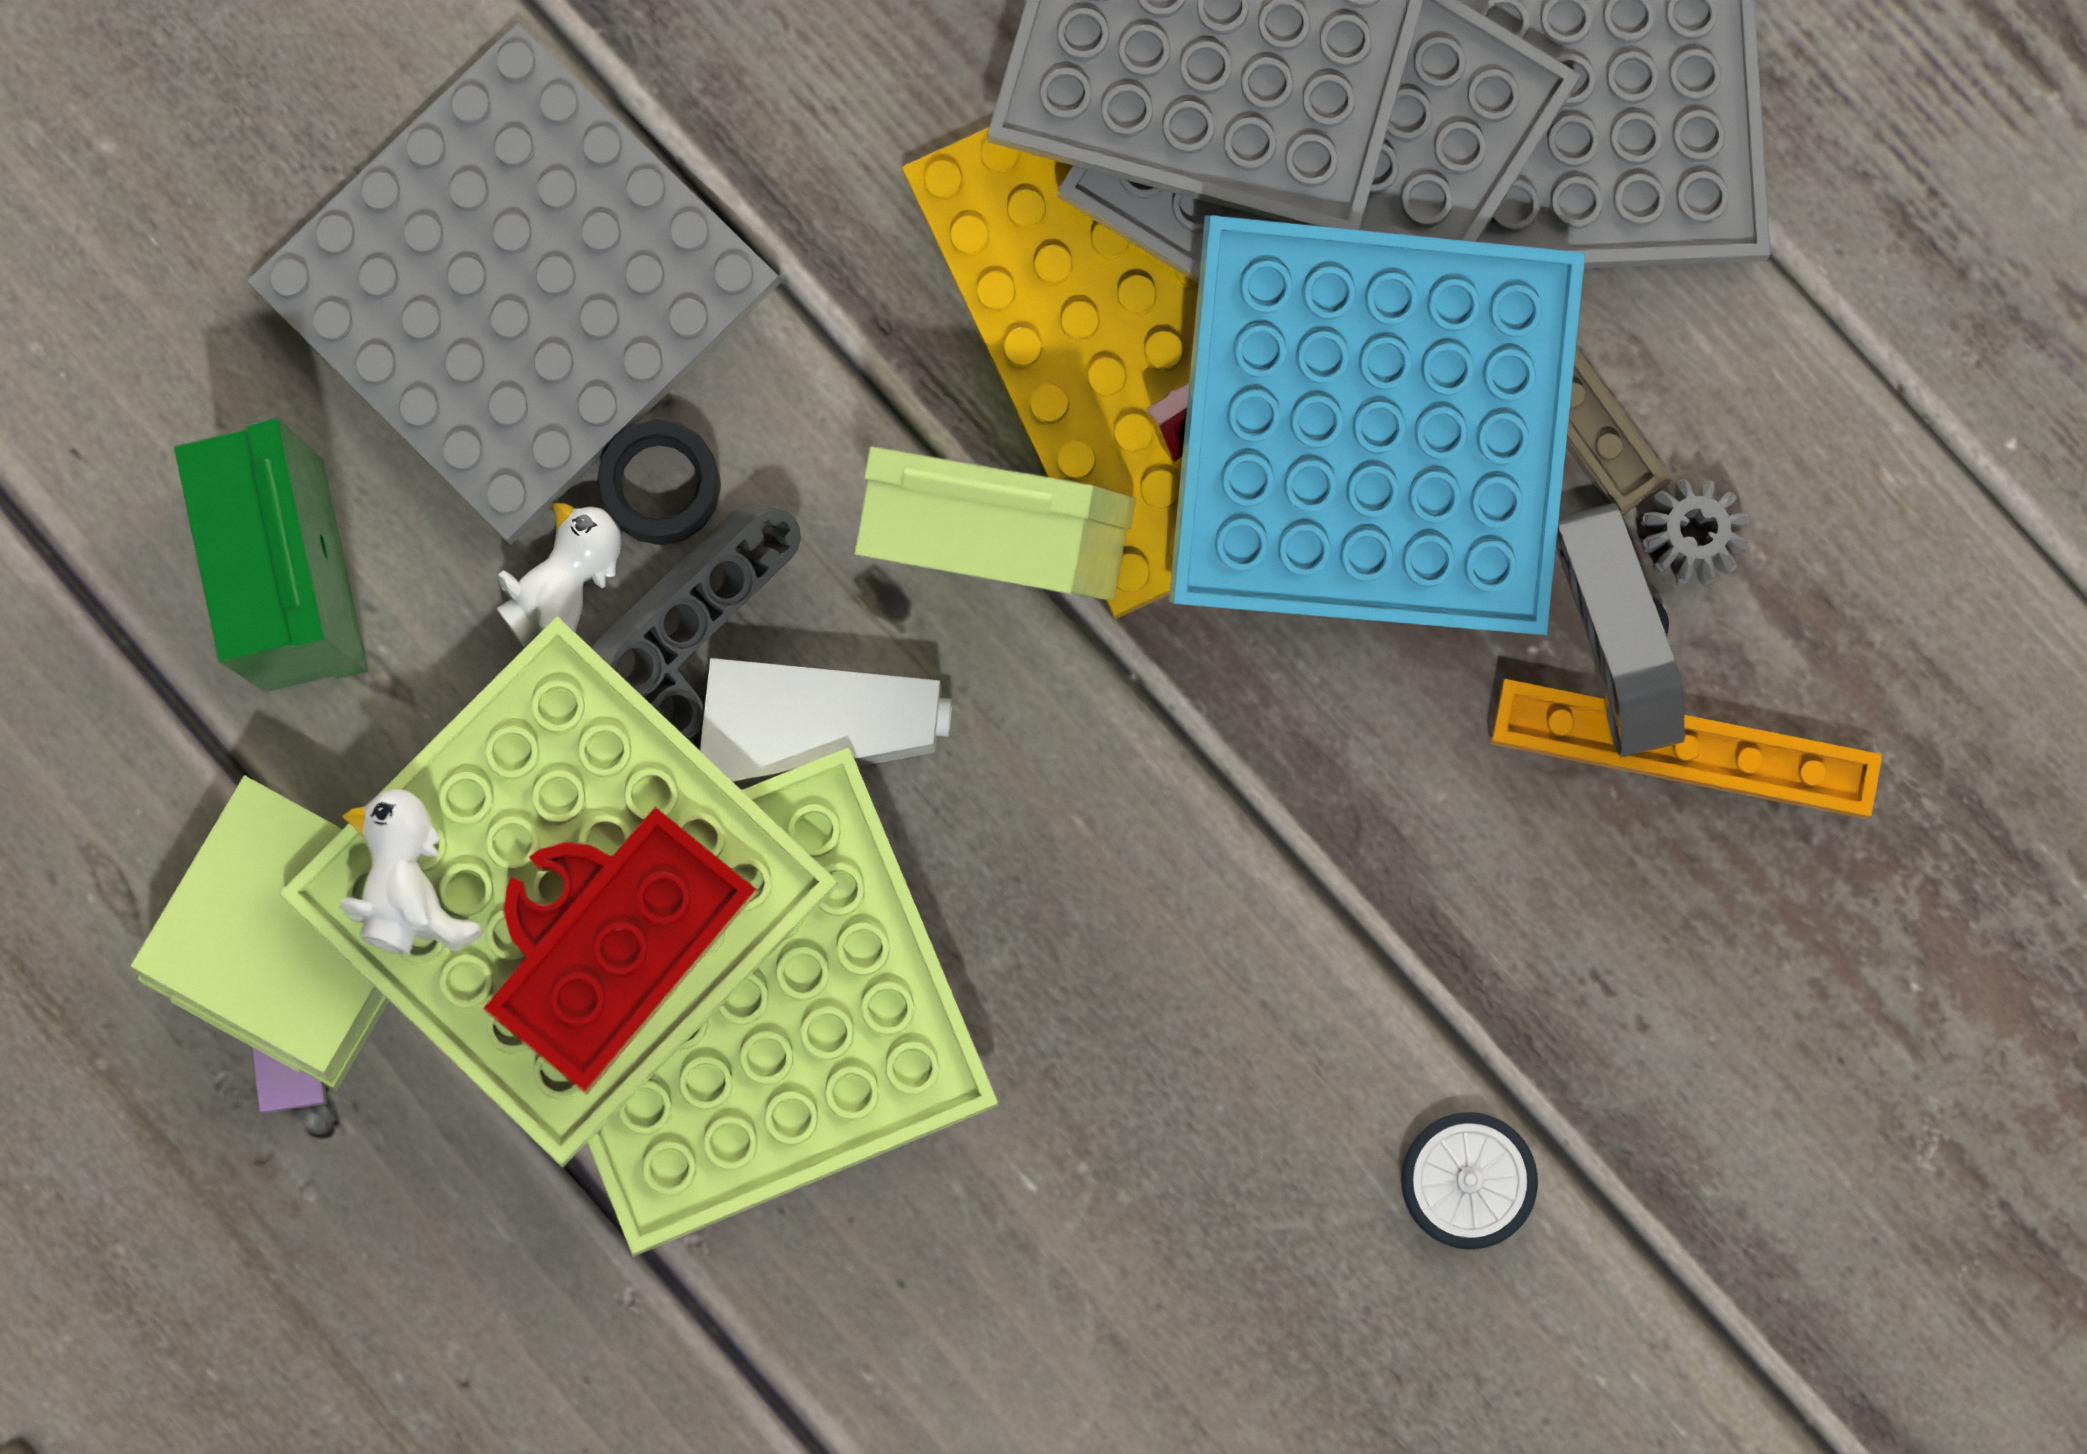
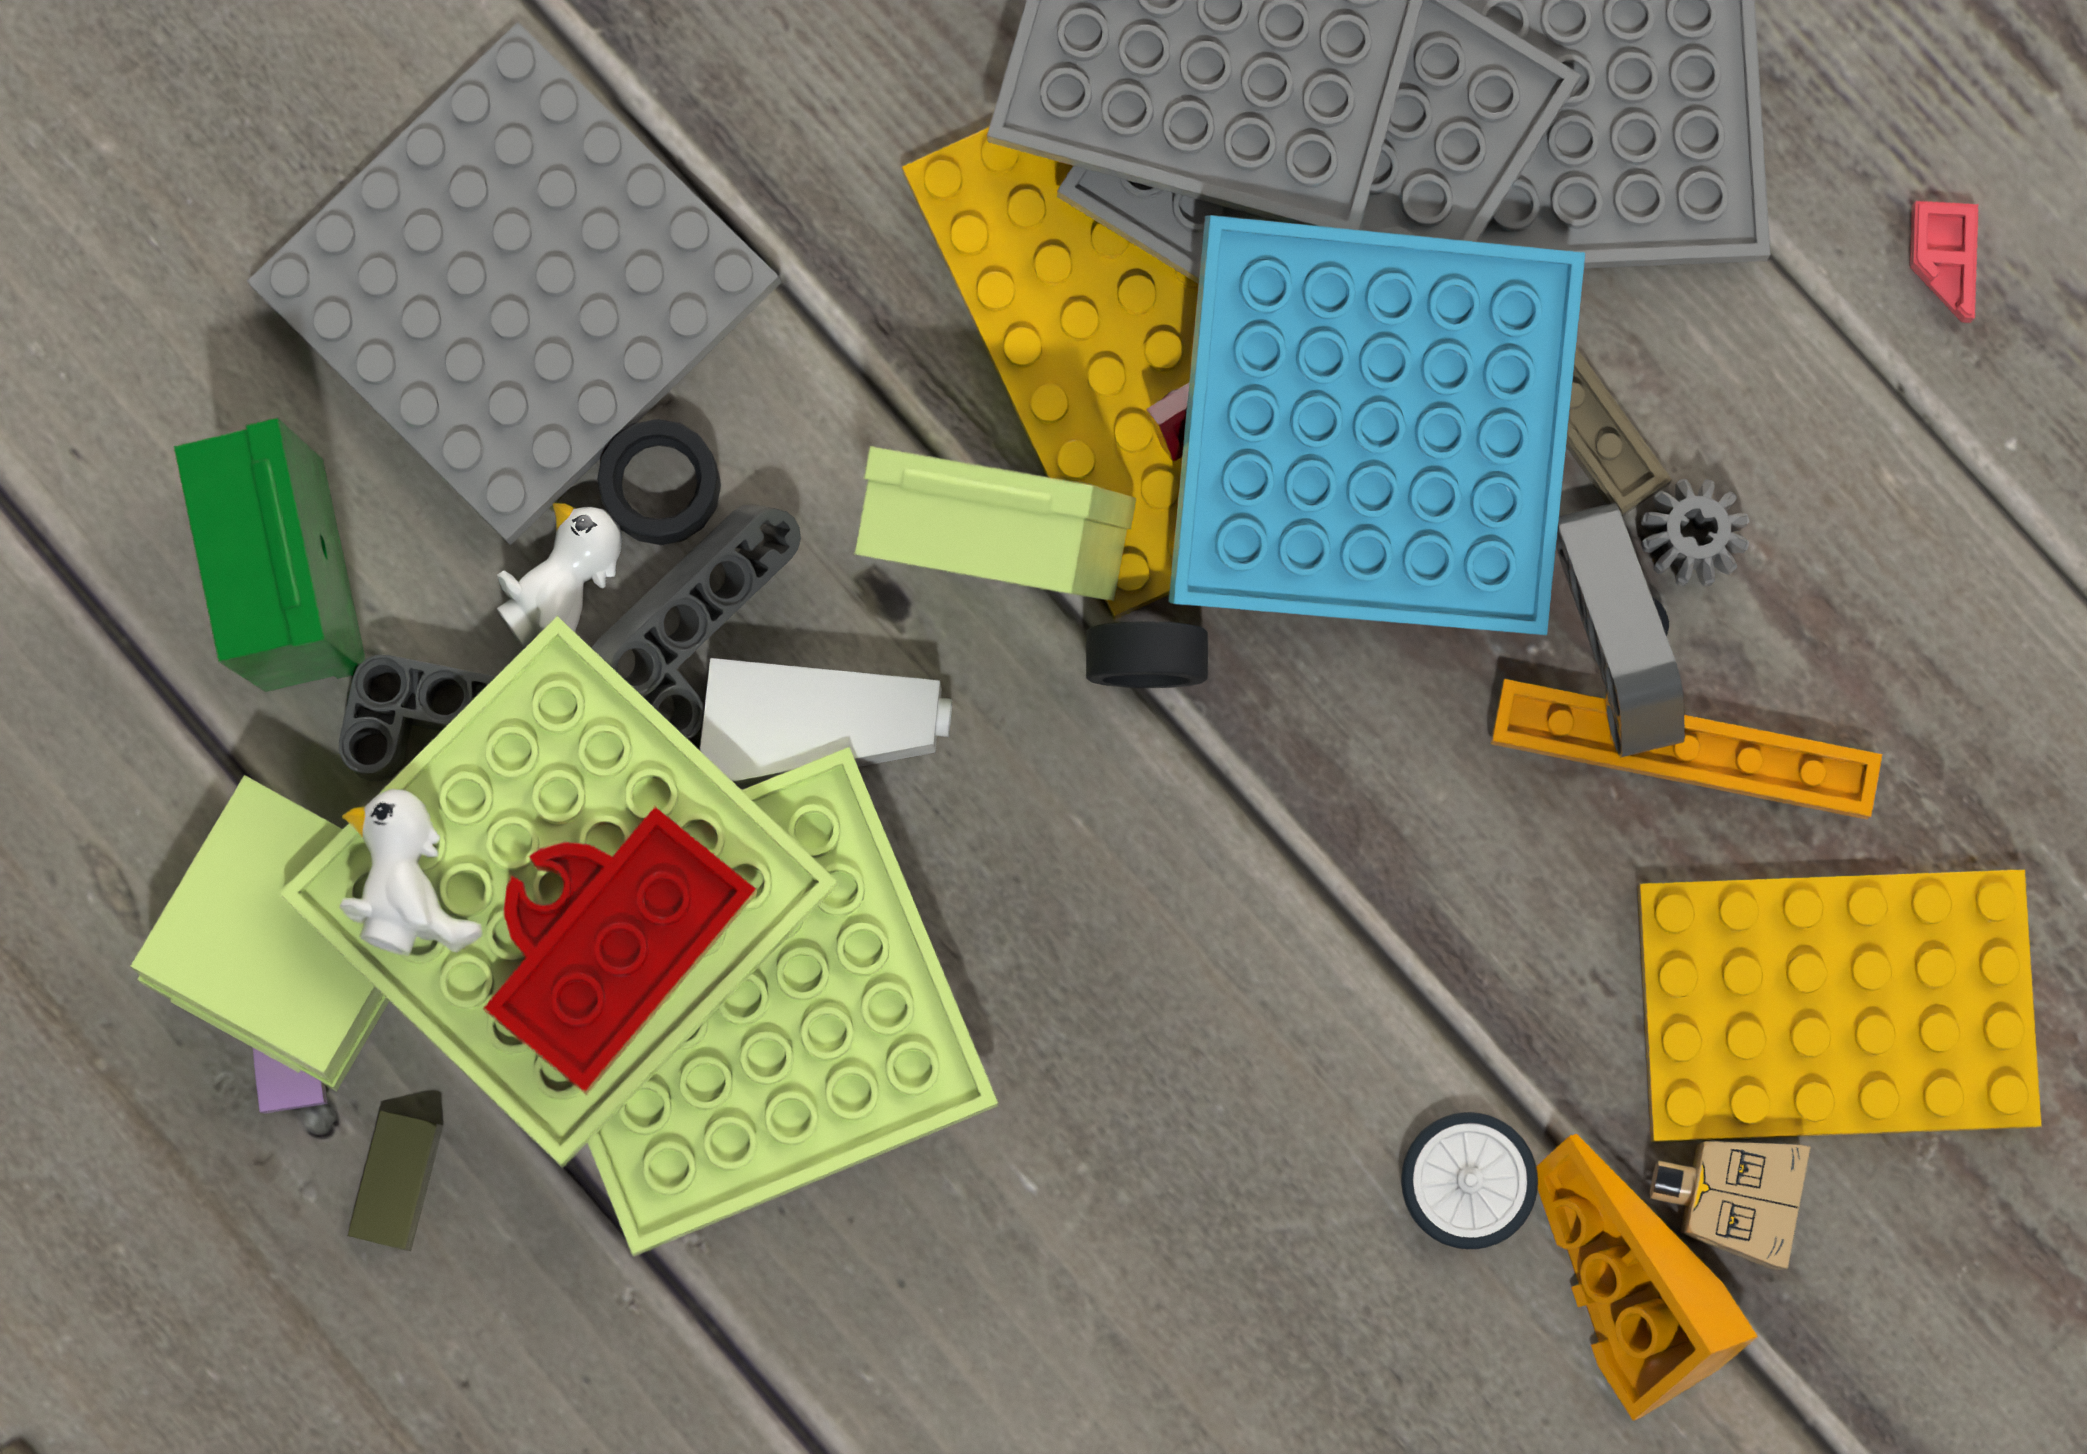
none -> dark grey beam [339,655,496,781]
none -> olive slope [348,1111,443,1251]
none -> black tyre [1086,621,1208,688]
none -> light orange wedge [1536,1134,1758,1421]
none -> yellow plate [1637,870,2042,1142]
none -> tan torso [1650,1141,1811,1270]
none -> coral tile [1910,201,1978,323]

